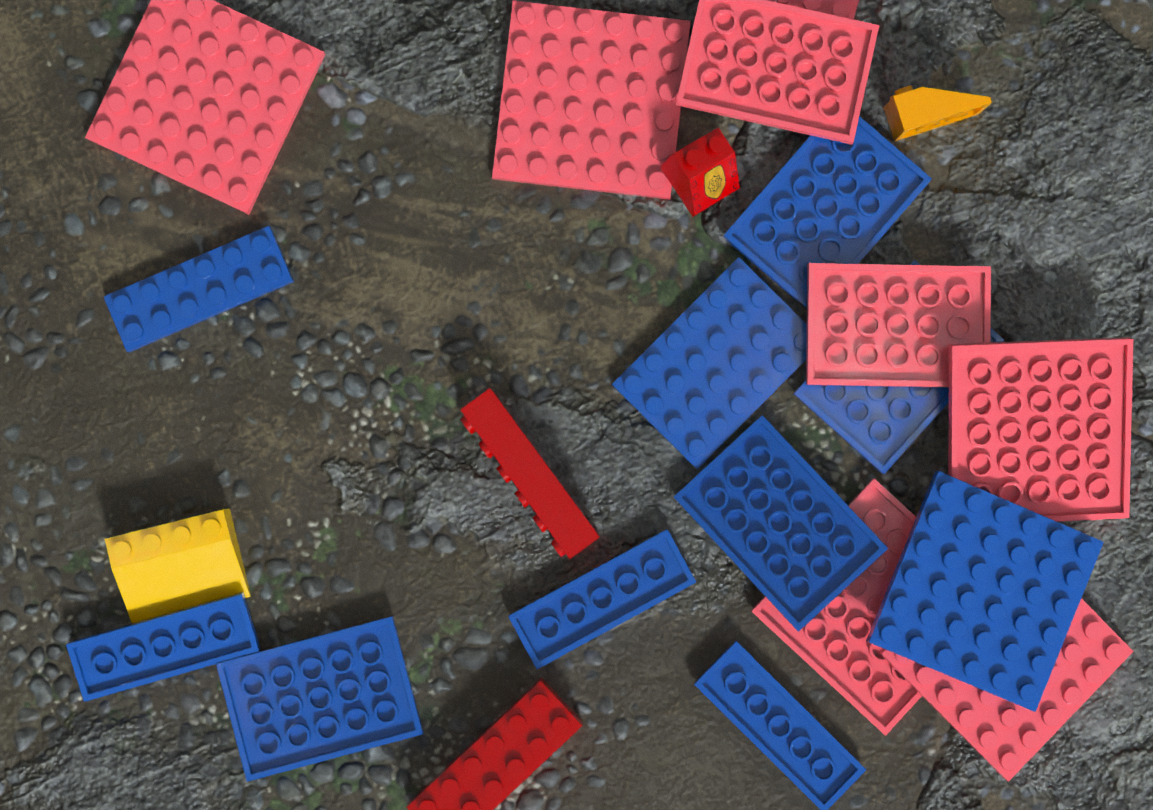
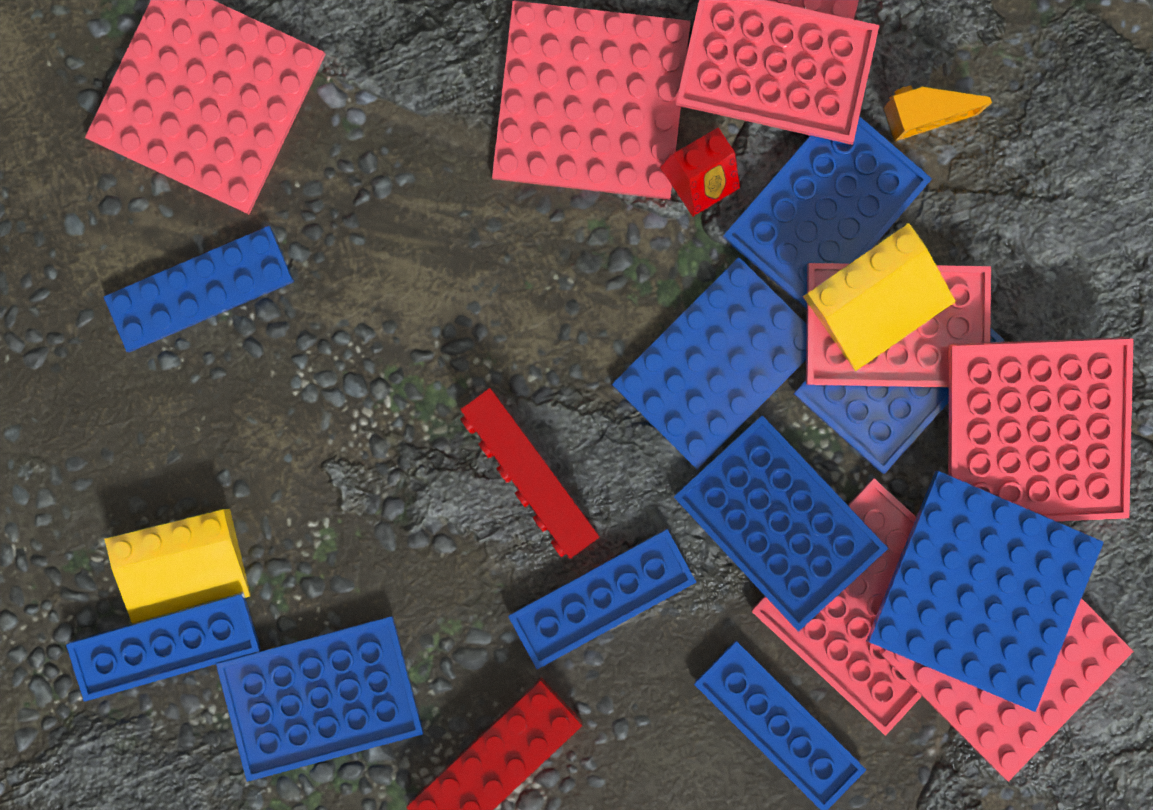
none -> yellow slope [803,223,956,371]

